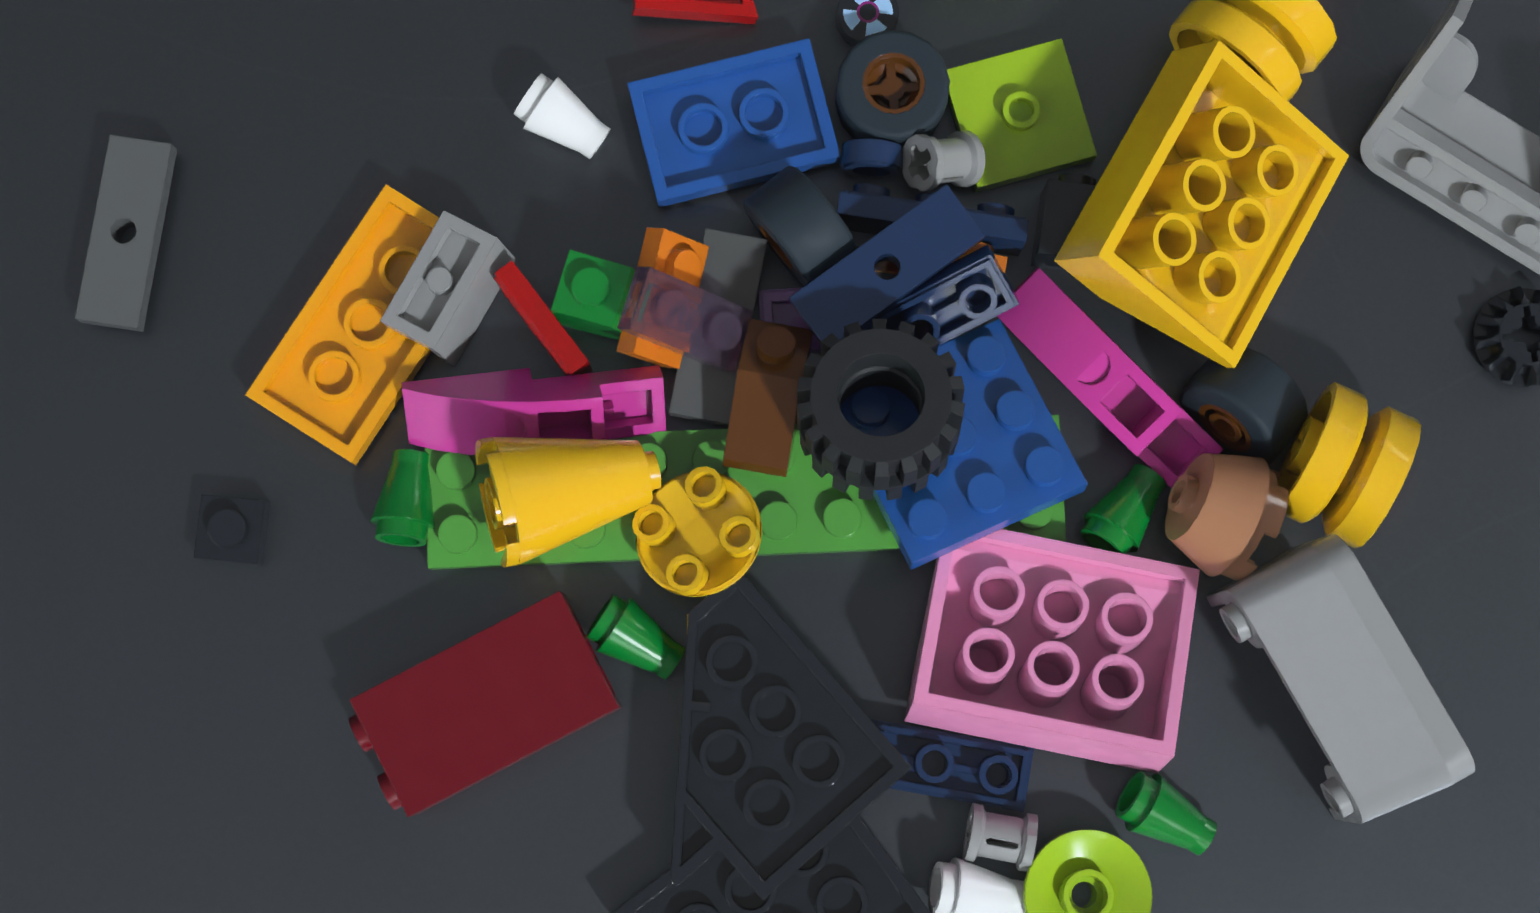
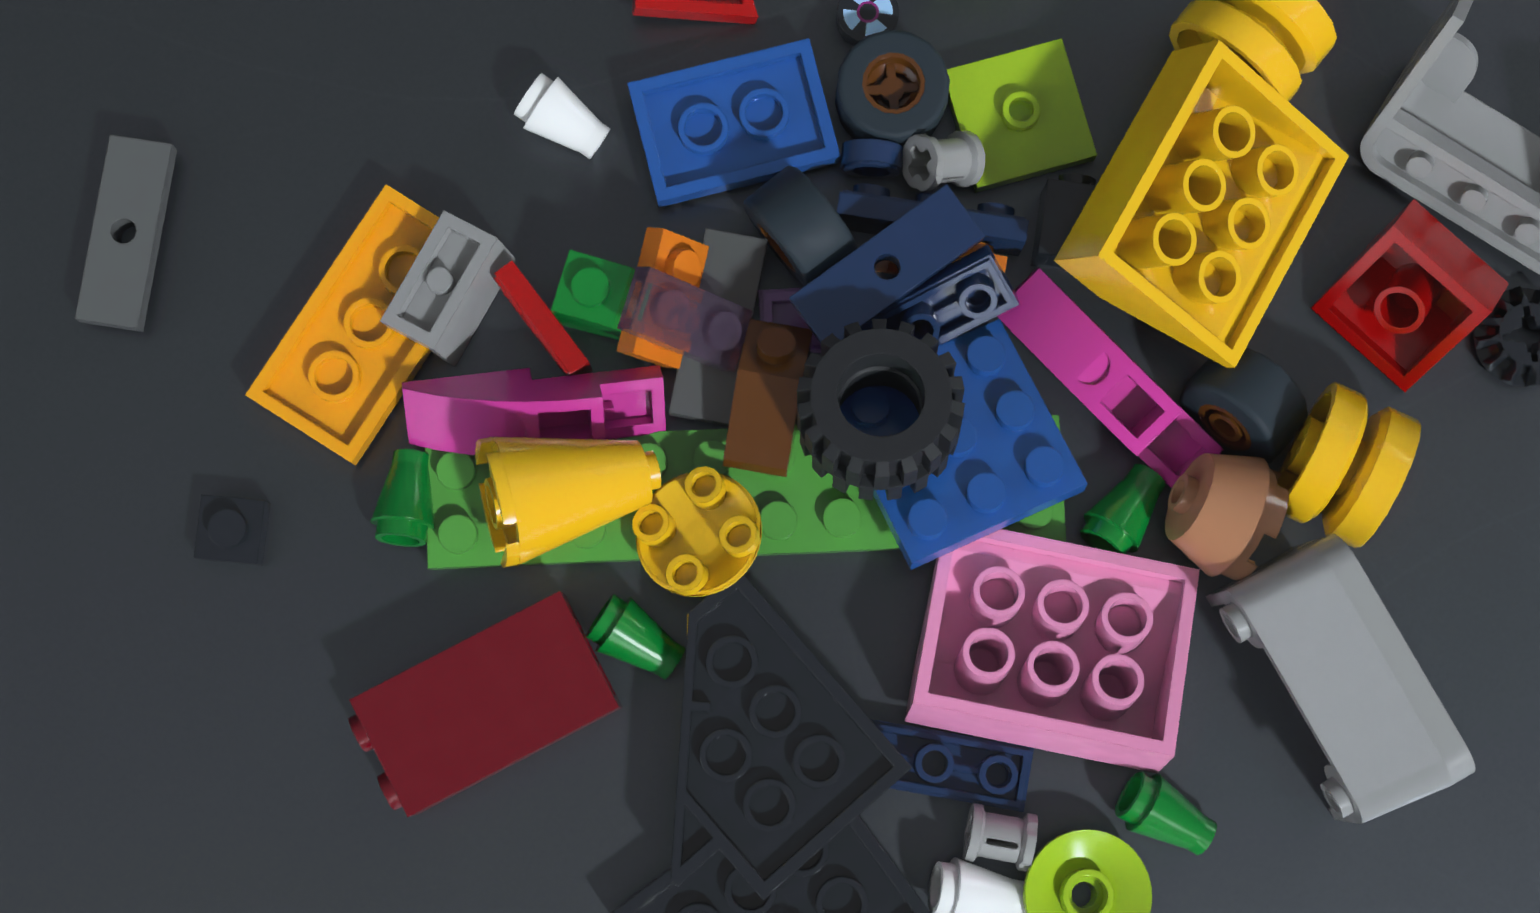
none -> red slope [1311,199,1509,392]

